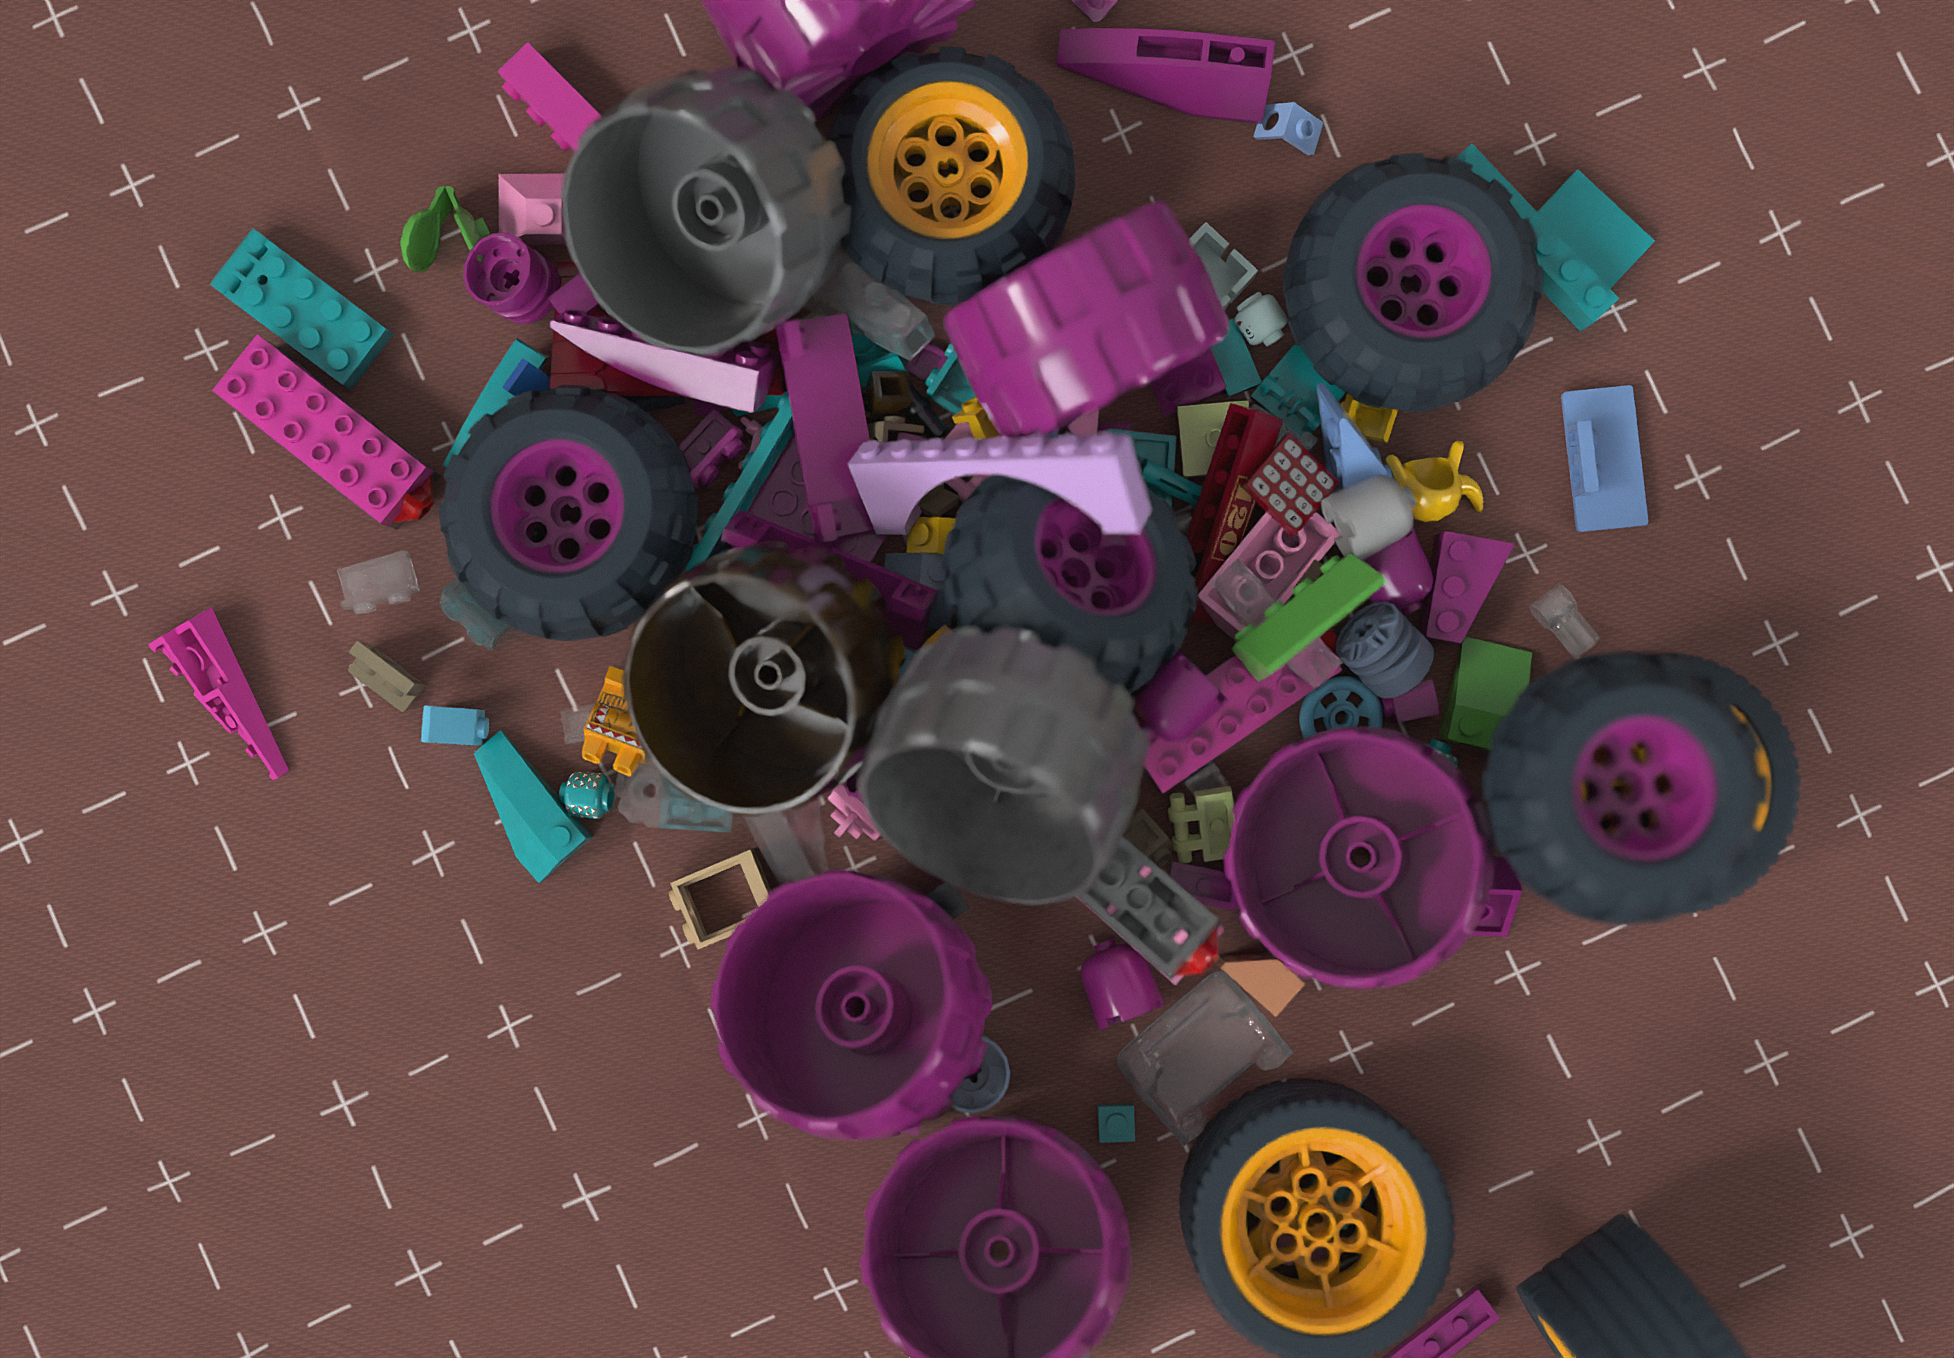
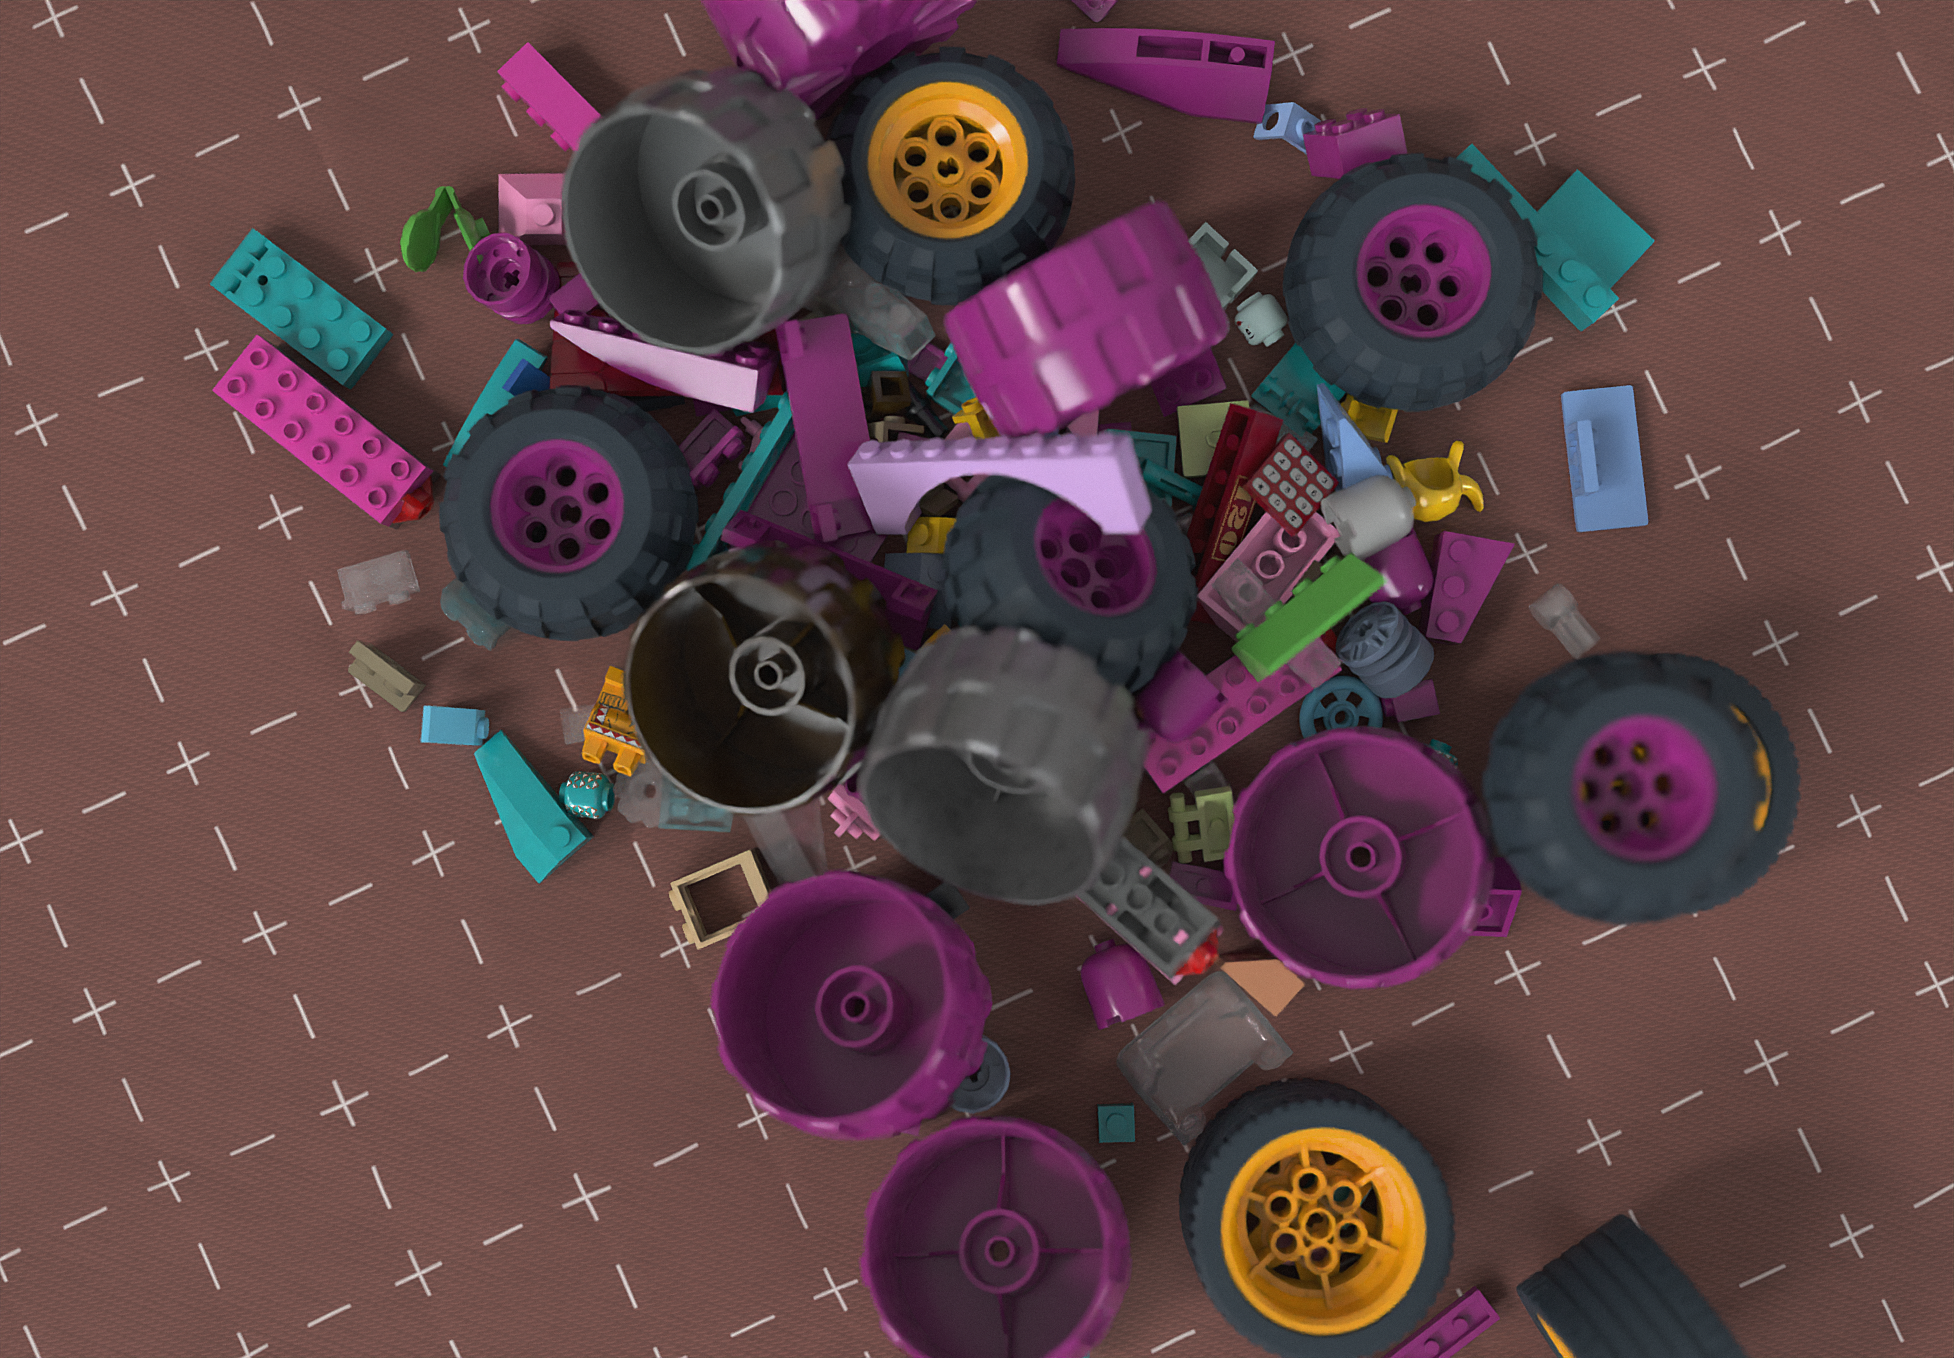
dark pink wedge [148,607,289,780] -> none
teal tile [1211,318,1262,398] -> none
bright green slope [1438,636,1532,752] -> none
none -> magenta brick [1303,108,1407,179]

